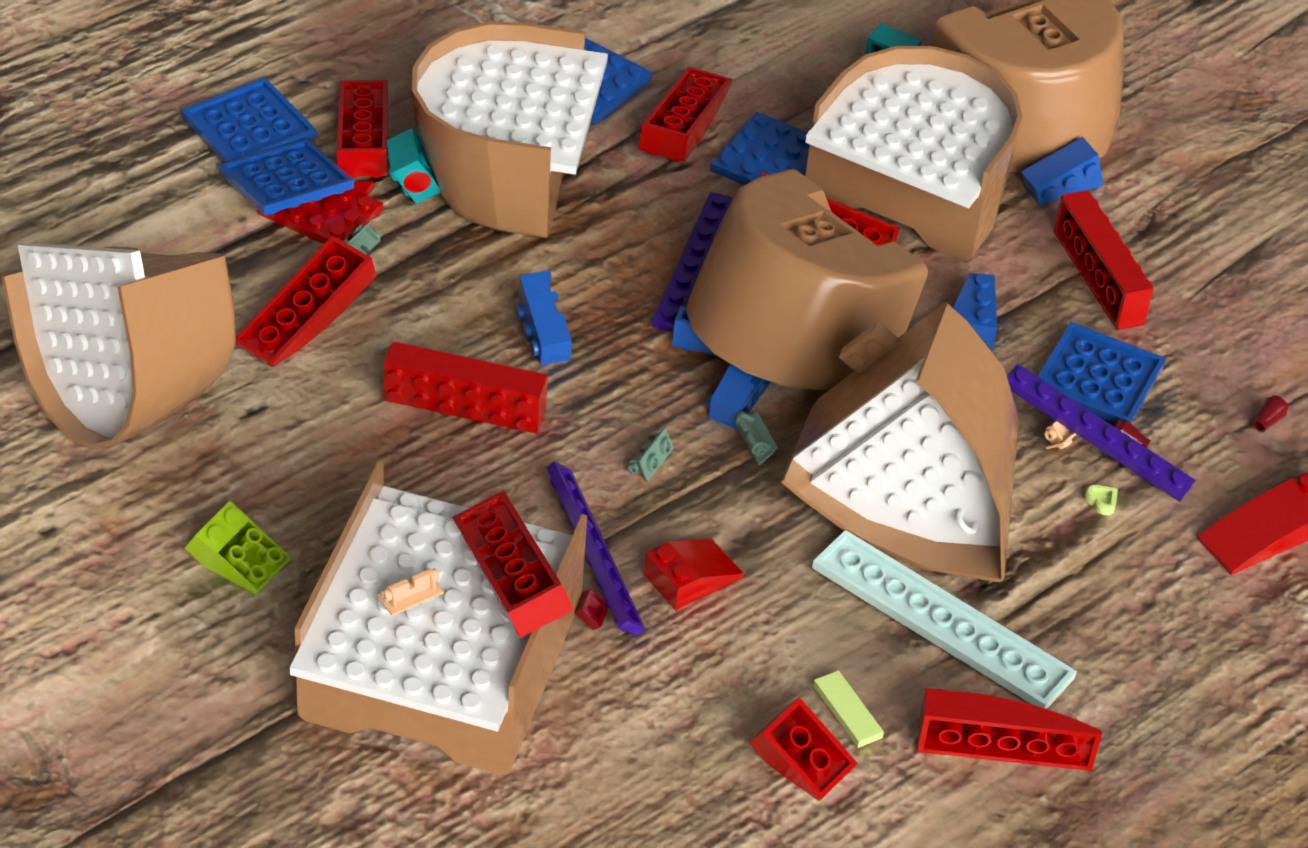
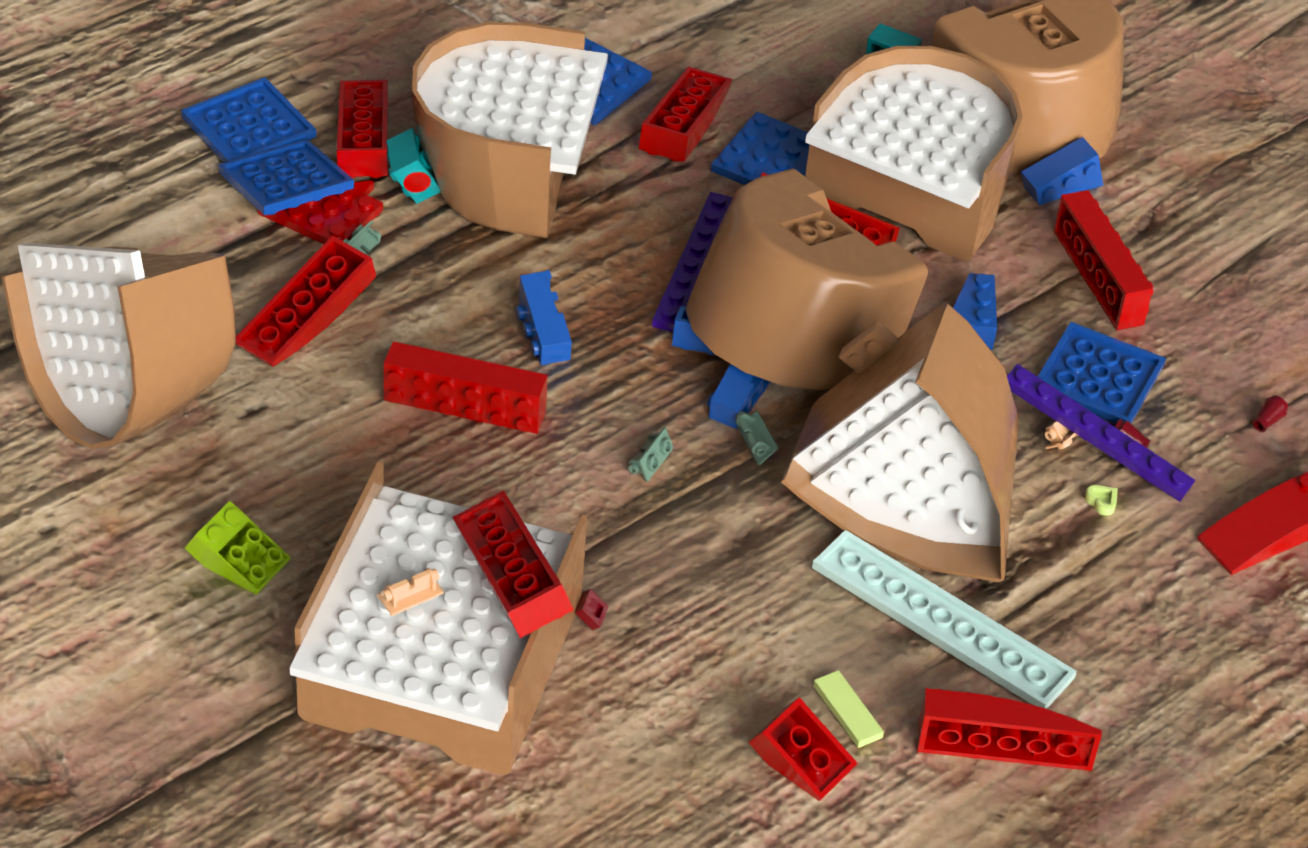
dark purple plate [547,461,645,636] -> none
red slope [643,538,744,611] -> none

